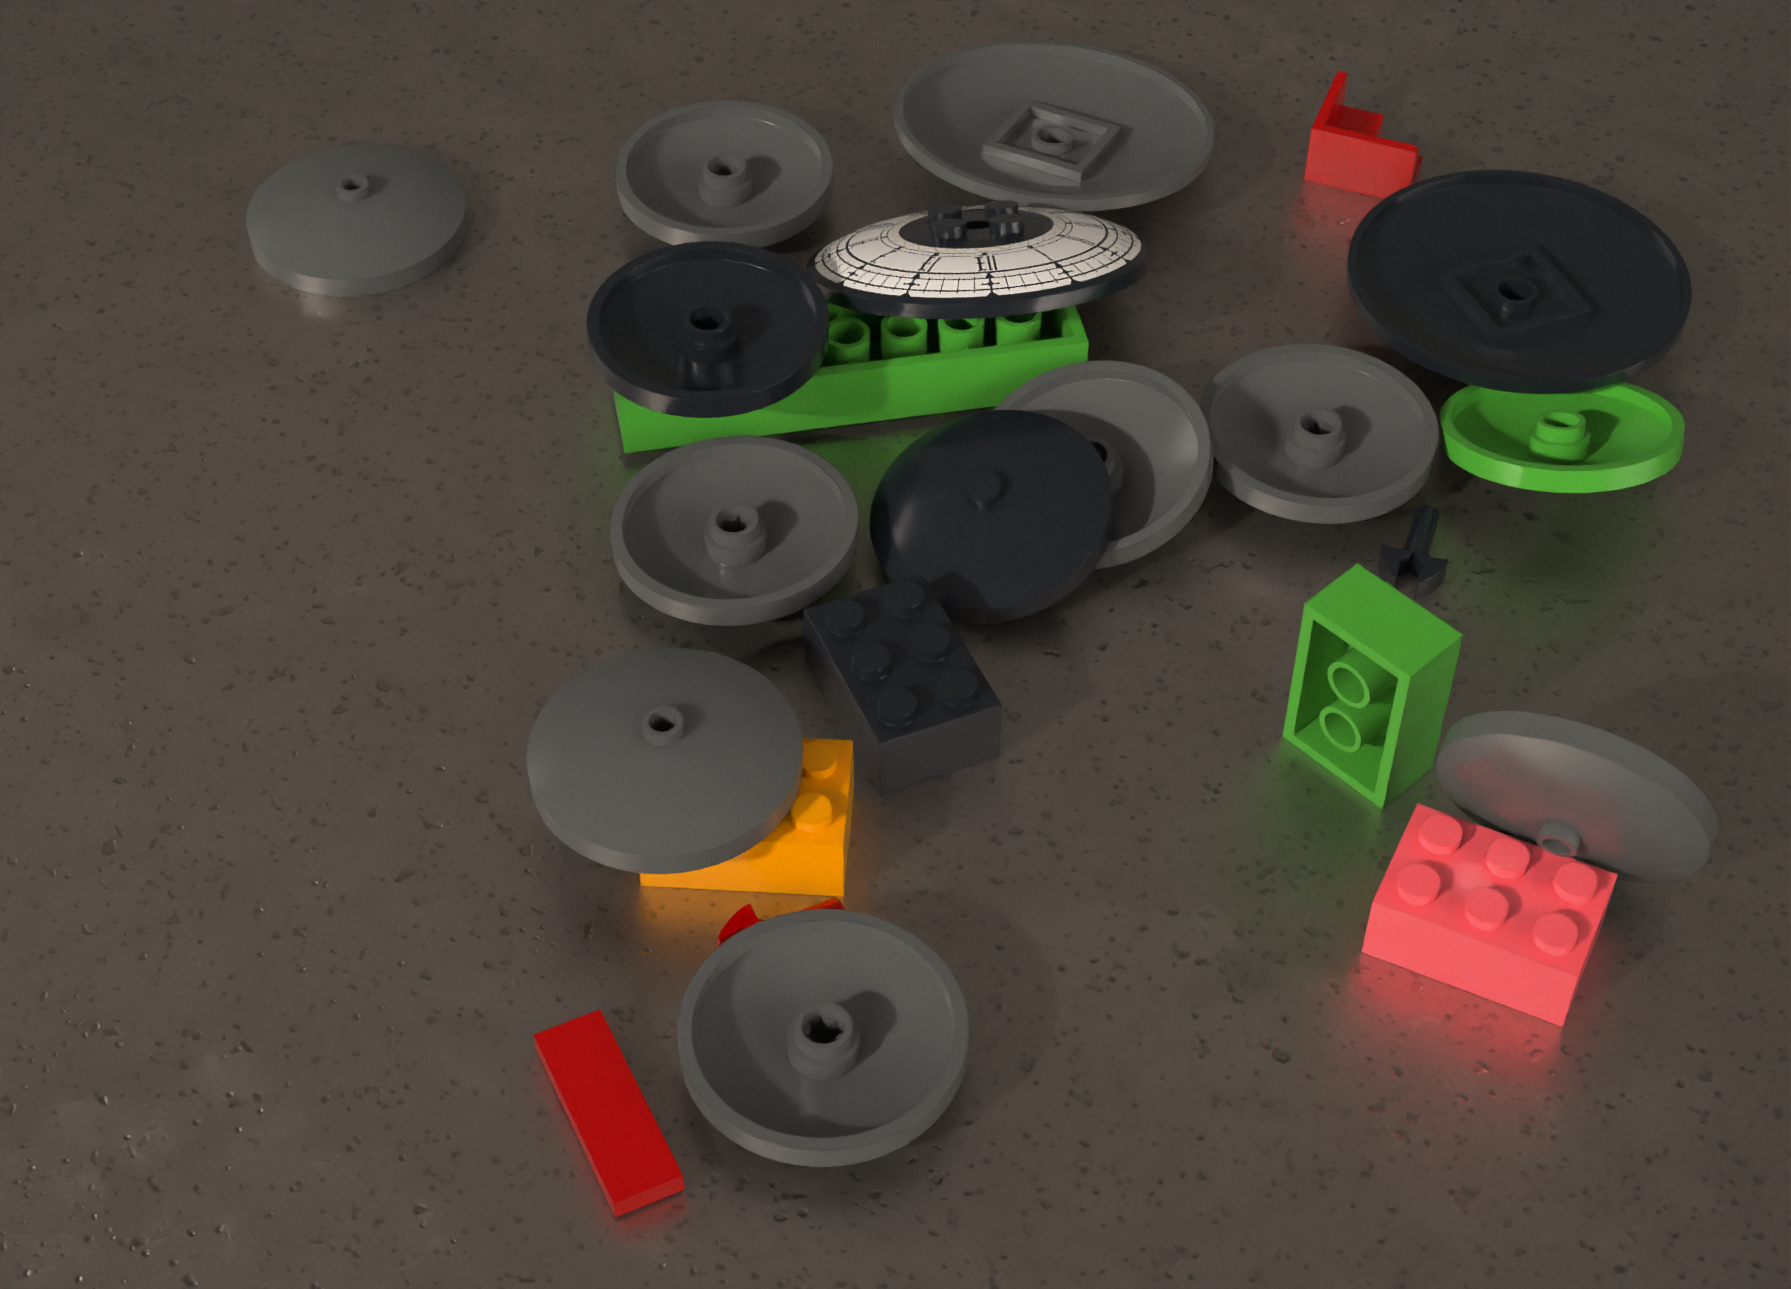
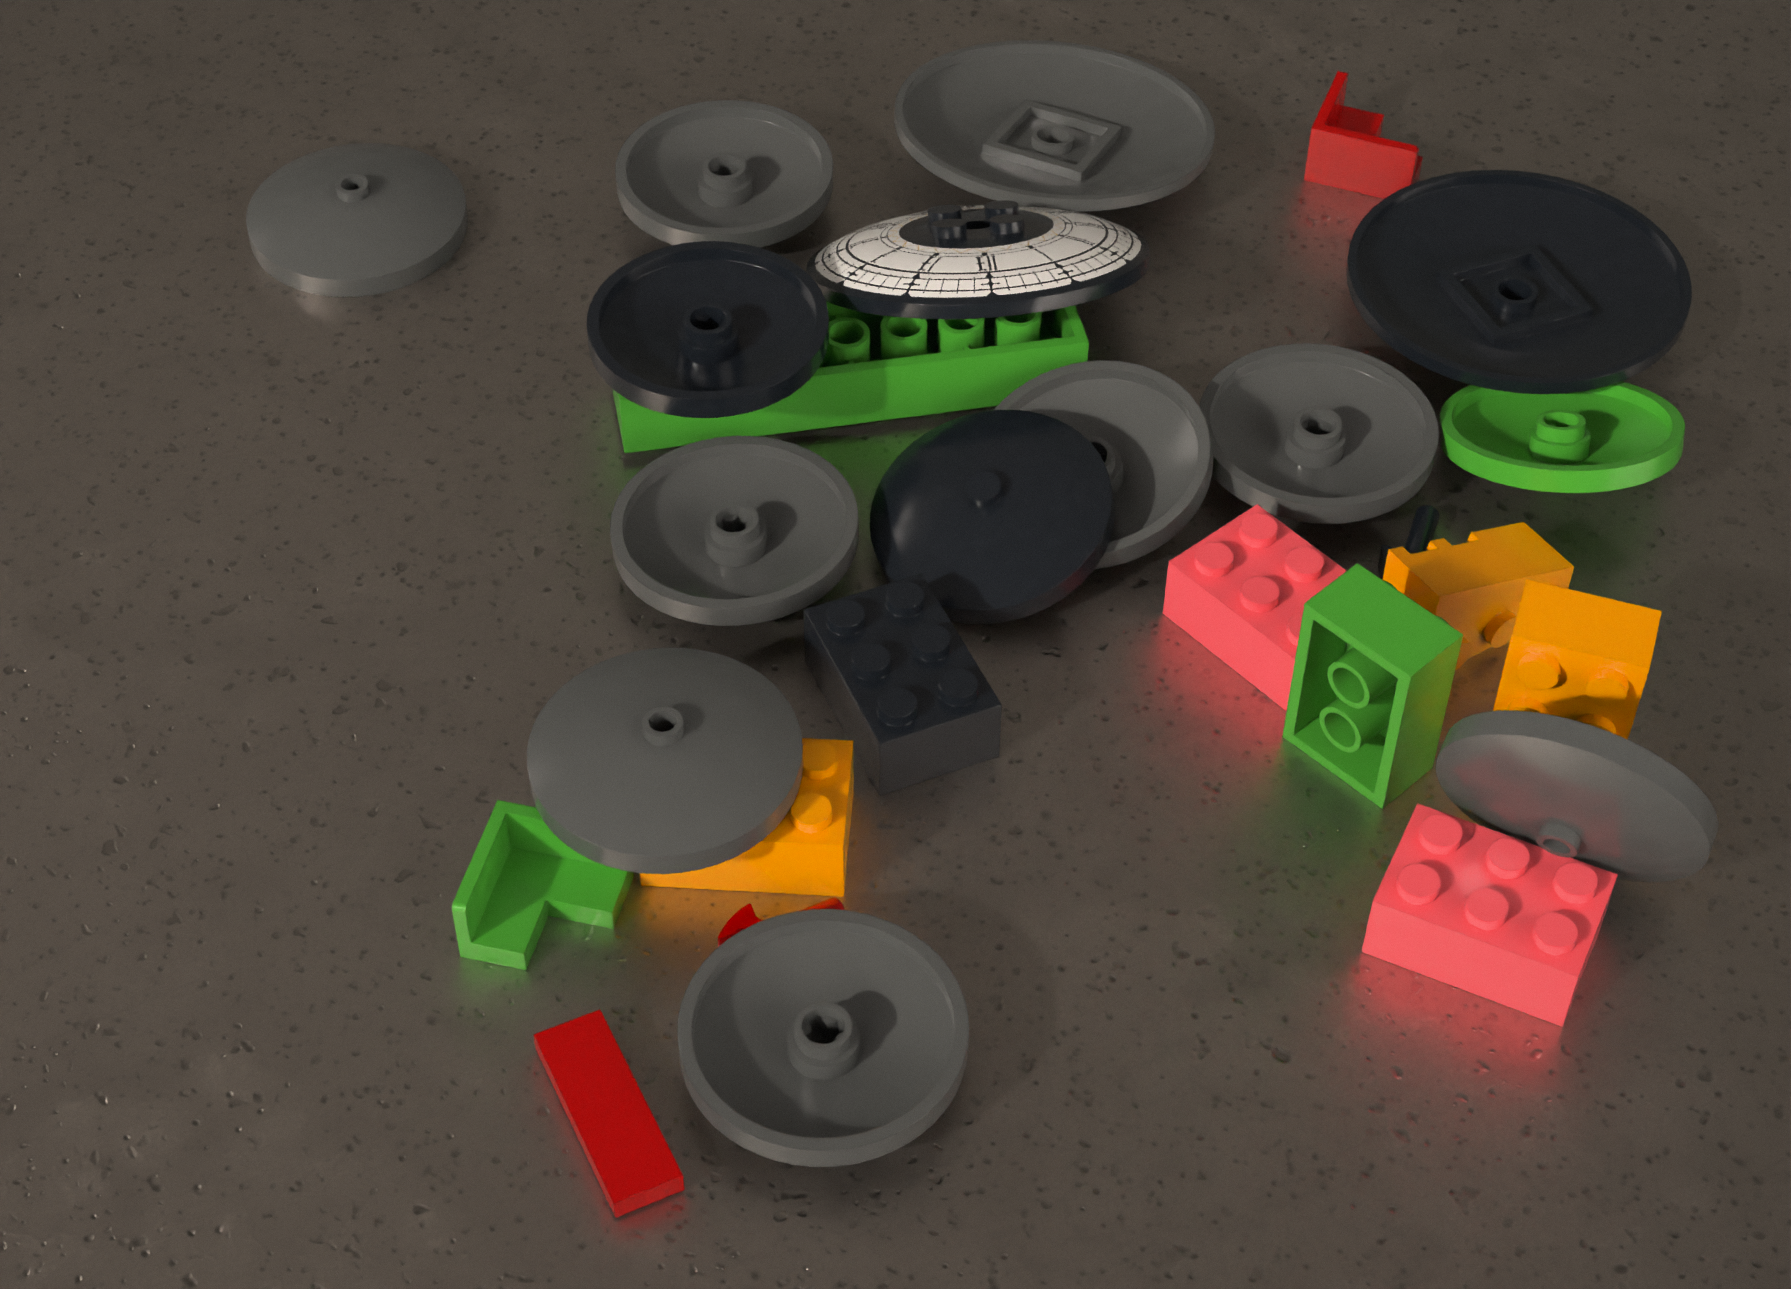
none -> bright green panel [452,800,634,970]
none -> coral brick [1163,504,1347,711]
none -> light orange wedge [1382,522,1574,670]
none -> light orange brick [1493,579,1662,740]

